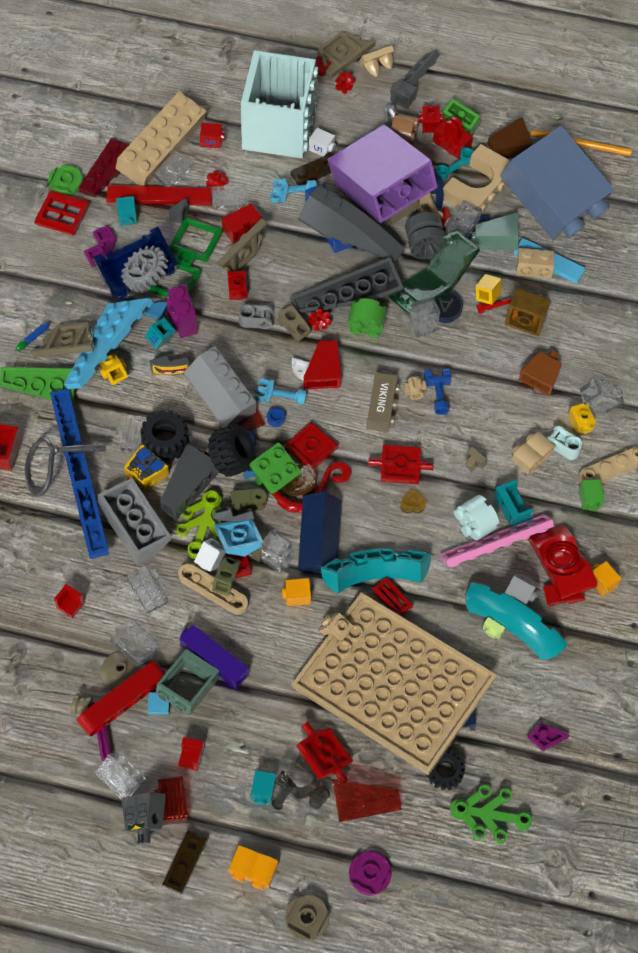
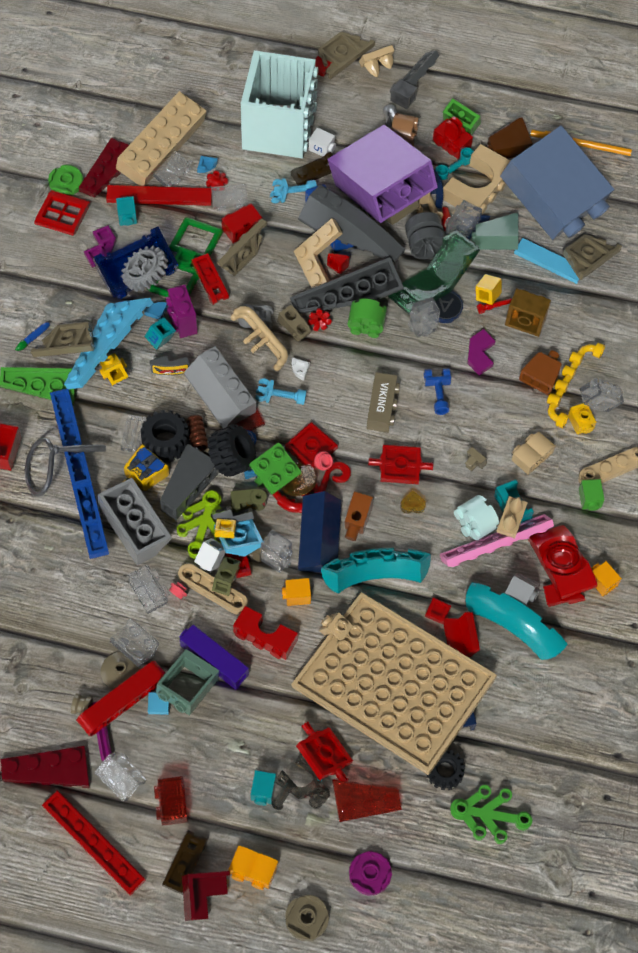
red panel [54,584,85,619] -> none
dark grey torso [122,792,166,845] -> none
dark grey slope [169,199,188,224] -> none
red panel [178,737,205,771] -> none
red brick [200,122,225,148] -> none
red brick [227,271,247,300] -> none
blue tile [267,408,285,427] -> none
red slope [303,340,341,390] -> none
red plant [335,72,355,94] -> none
red tile [372,577,413,616] -> none
tan gear [404,377,427,400] -> none
red brick [419,105,443,133] -> none
yellowish green plate [483,617,505,640] -> none
tan bracket [516,248,554,278] -> none
magenta piece [527,722,570,752] -> none
light aqua piece [547,426,582,460] -> none
none -> dark red wing [0,746,90,788]
none -> red tile [42,790,146,896]
none -> coral plate [169,582,187,600]
none -> dark red panel [182,871,230,921]
none -> copper piece [186,415,208,451]
none -> red plate [191,253,229,305]
none -> dark azure tile [197,156,218,173]
none -> yellow tile [215,519,236,538]
none -> tan piece [231,306,288,371]
none -> red arch [233,606,298,660]
none -> tan plate [294,218,343,288]
none -> coral plate [314,451,333,470]
none -> red slope [327,253,350,274]
none -> dark orange torso [345,491,373,541]
none -> red tile [425,598,451,624]
none -> red panel [443,612,480,657]
none -> magenta tile [467,329,496,376]
none -> tan tile [497,496,528,539]
none -> yellow bar [547,343,605,429]
none -> dark tan wing [563,234,622,280]

